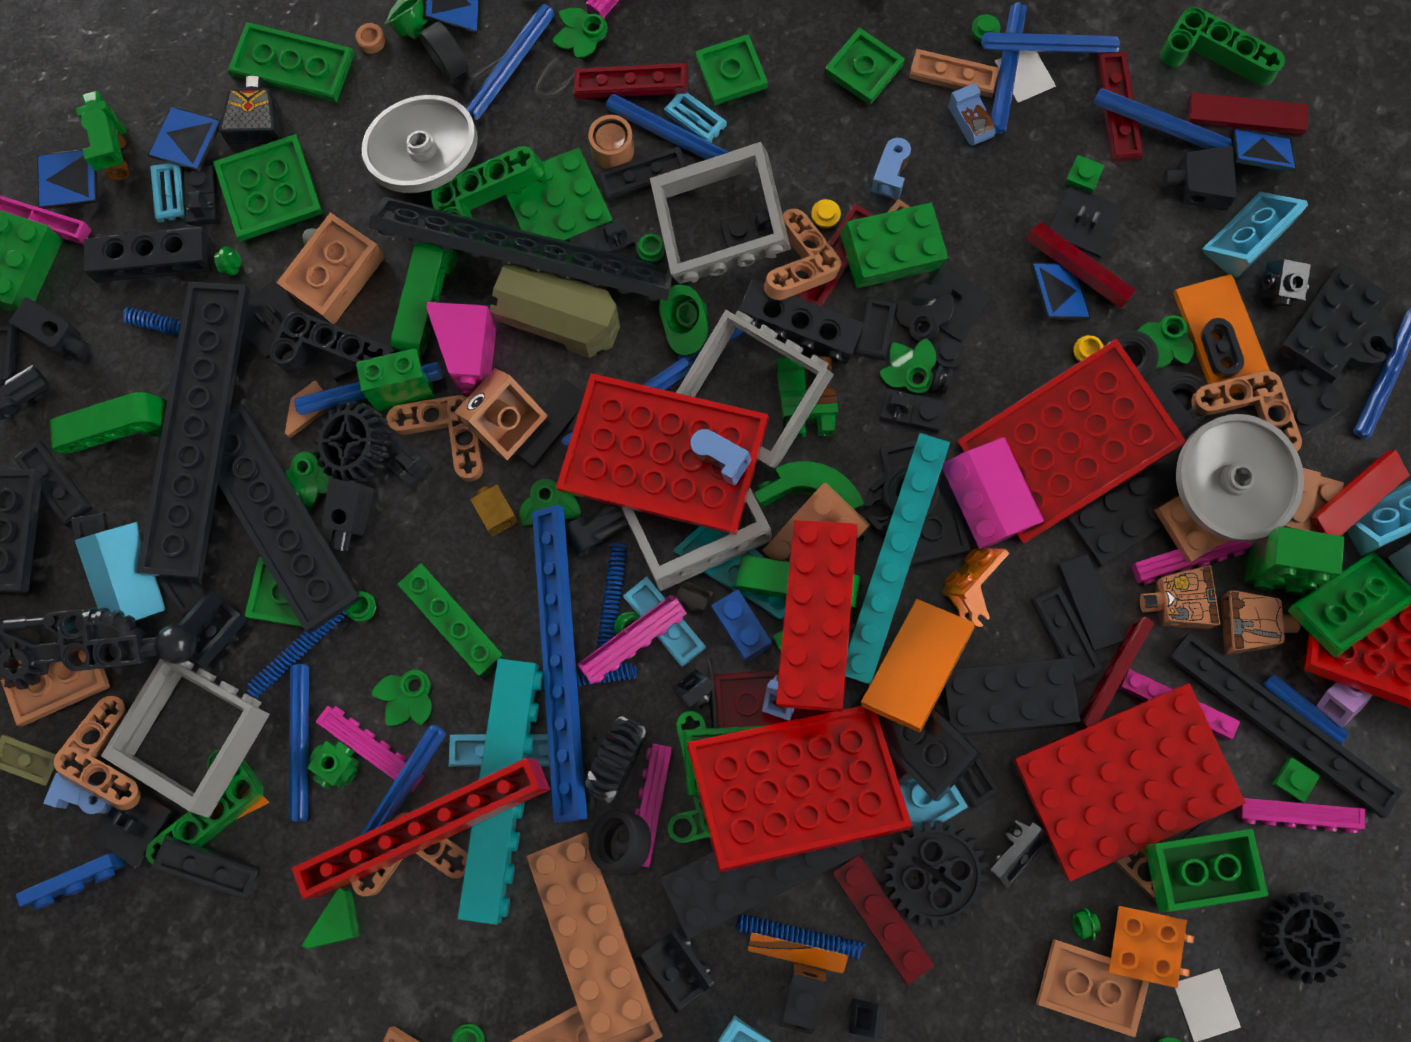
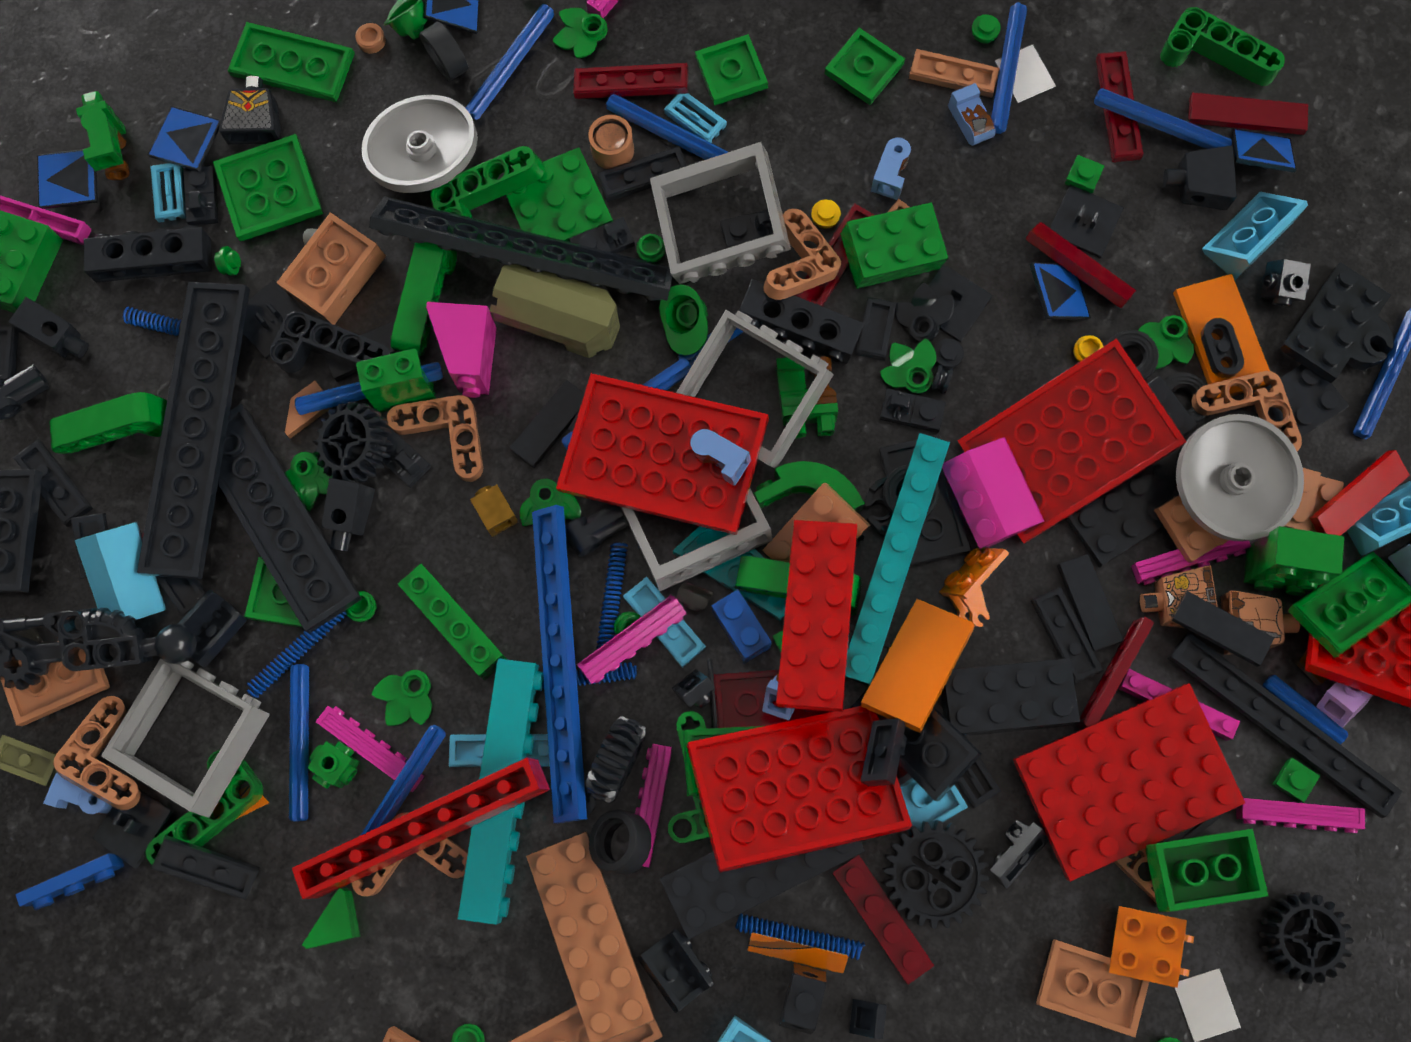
nougat brick [454,368,548,460] -> none
blue axle [981,32,1120,53] -> none
green plate [1072,908,1100,941] -> none
none -> black hinge [861,718,907,787]
none -> black tile [1171,591,1274,667]

